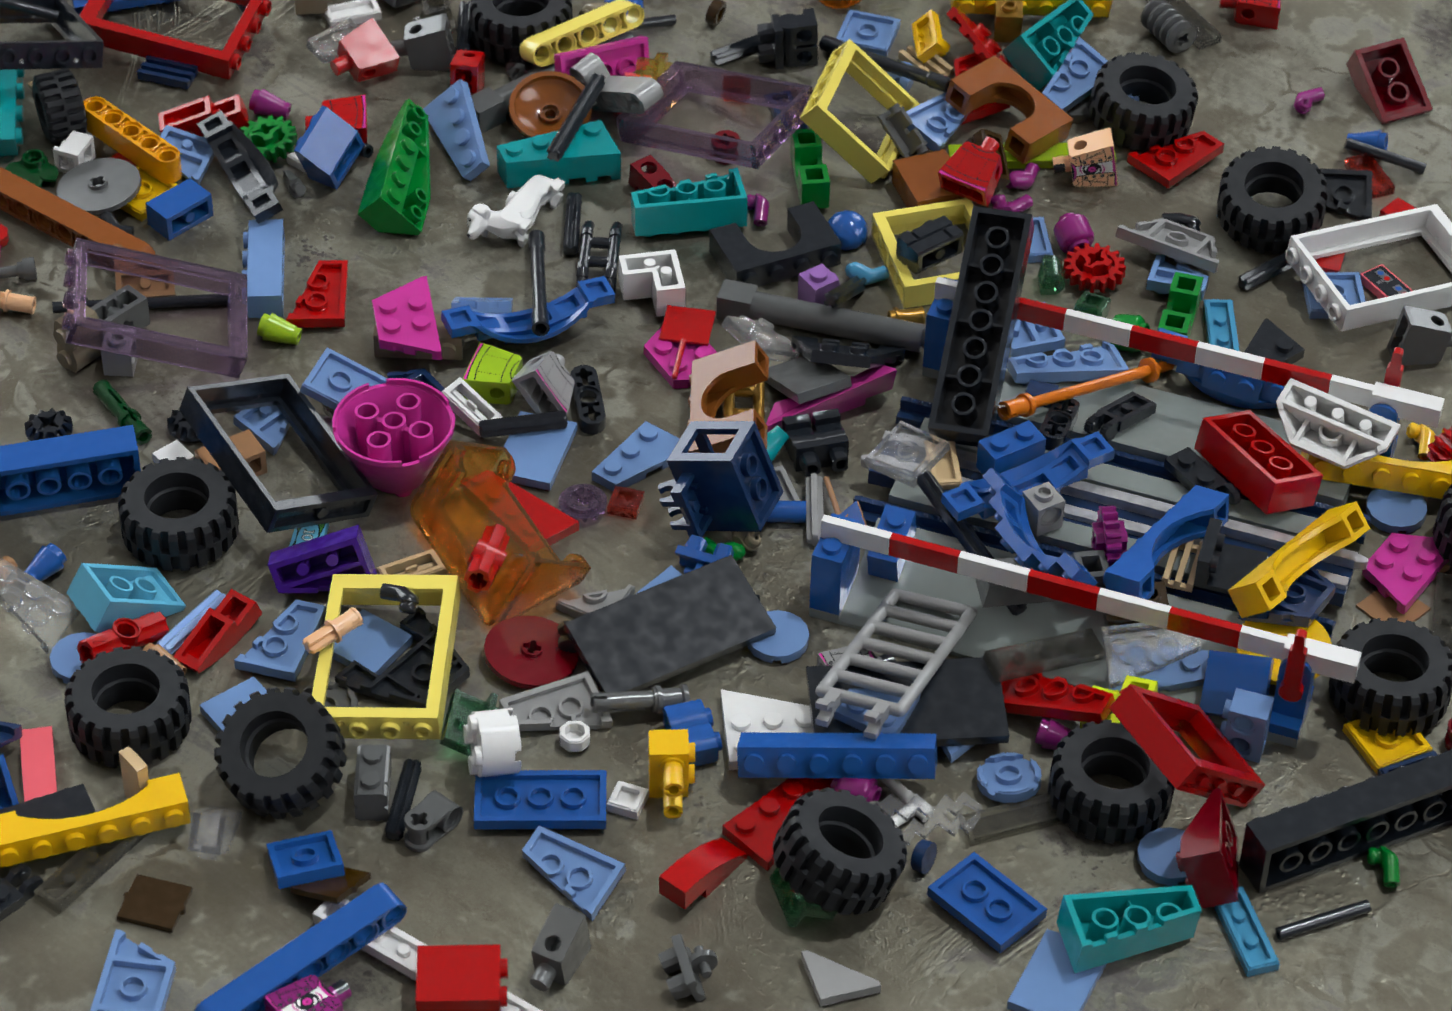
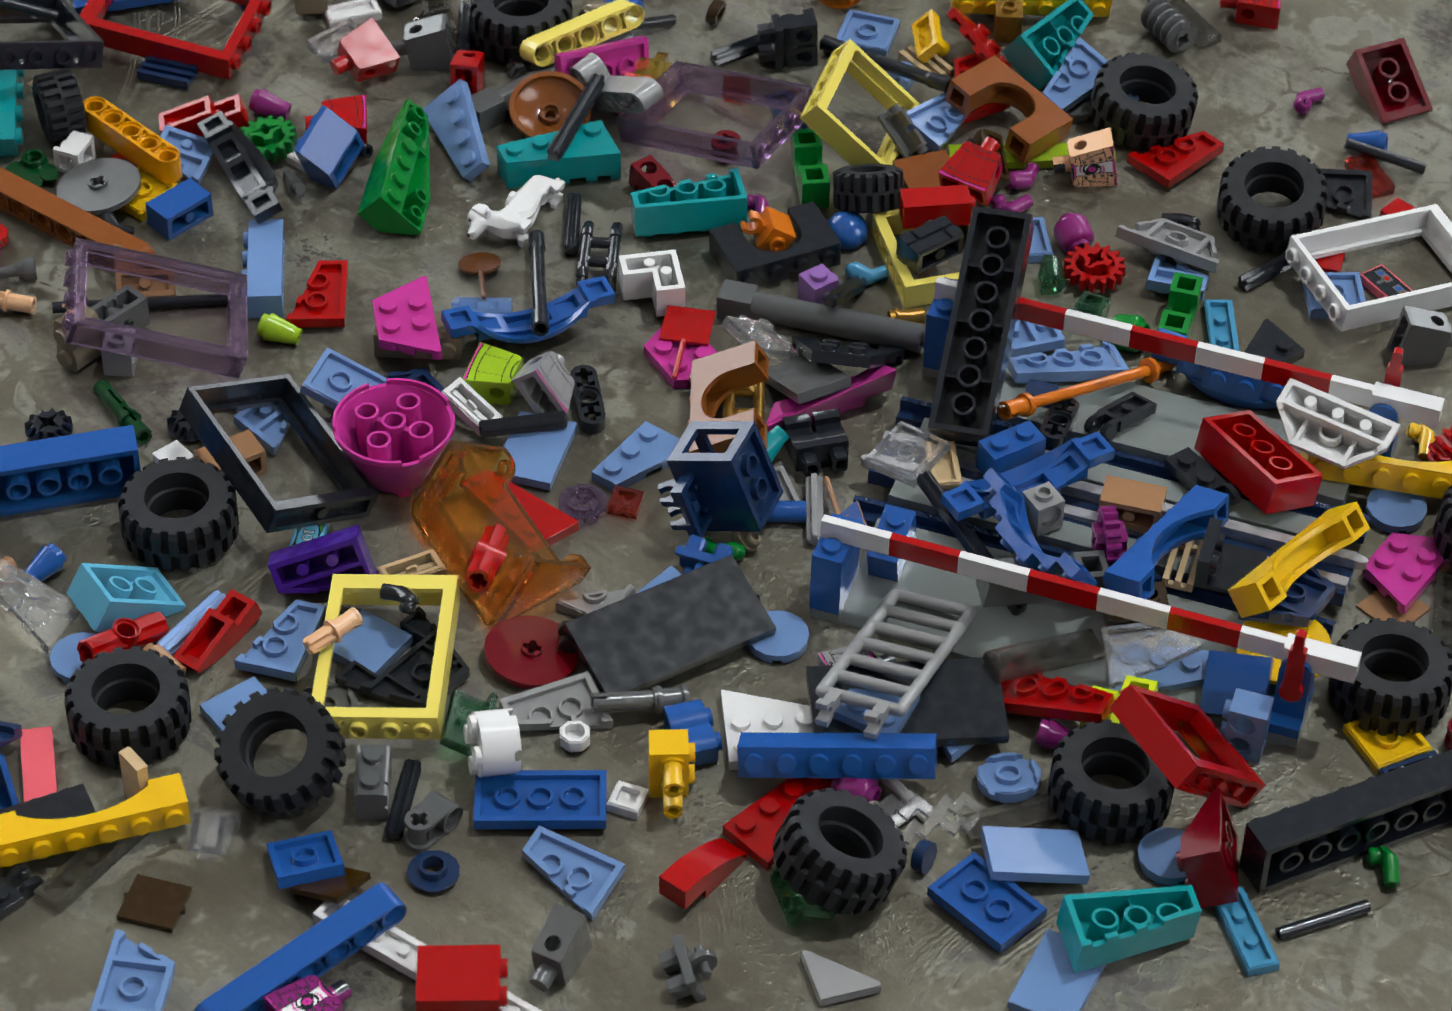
none -> dark blue piece [407,850,460,893]
none -> reddish brown piece [458,252,501,300]
none -> orange brick [740,206,796,252]
none -> black tyre [833,164,904,213]
none -> red brick [899,185,976,229]
none -> medium blue tile [980,826,1090,884]
none -> medium nougat brick [1097,475,1167,532]

